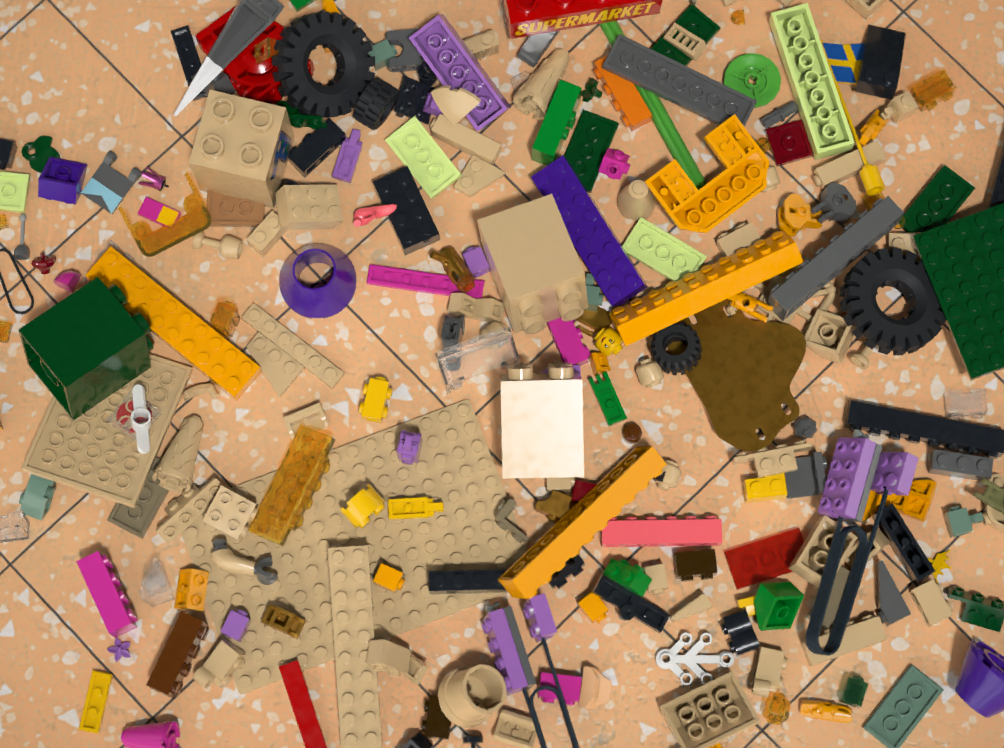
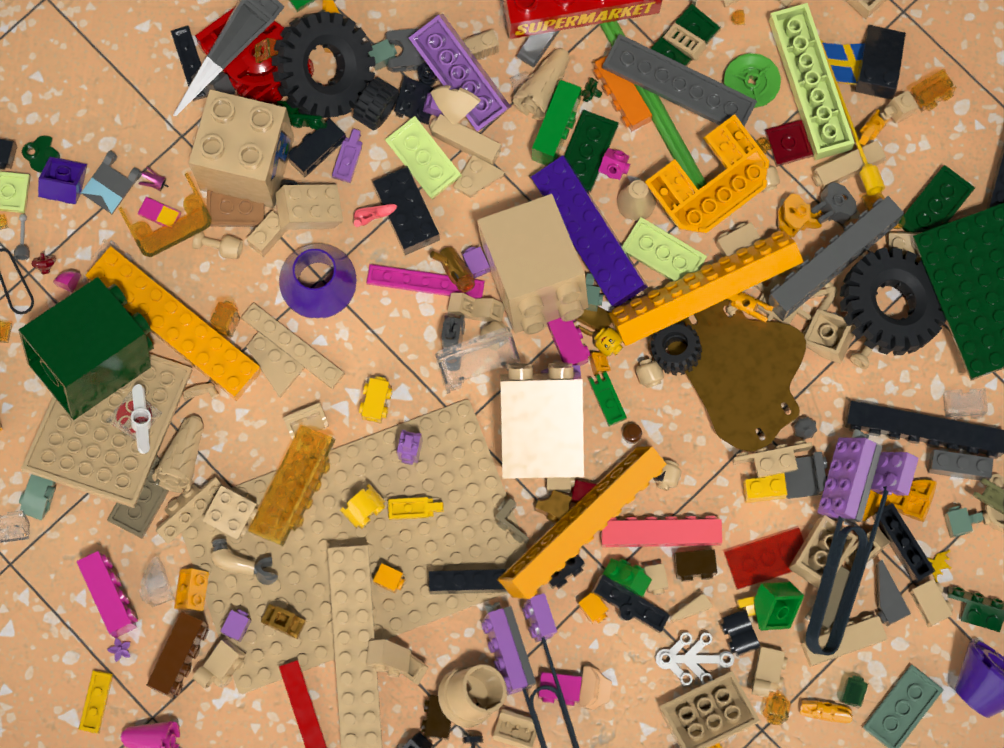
dark grey axle [761,101,798,128] -> none

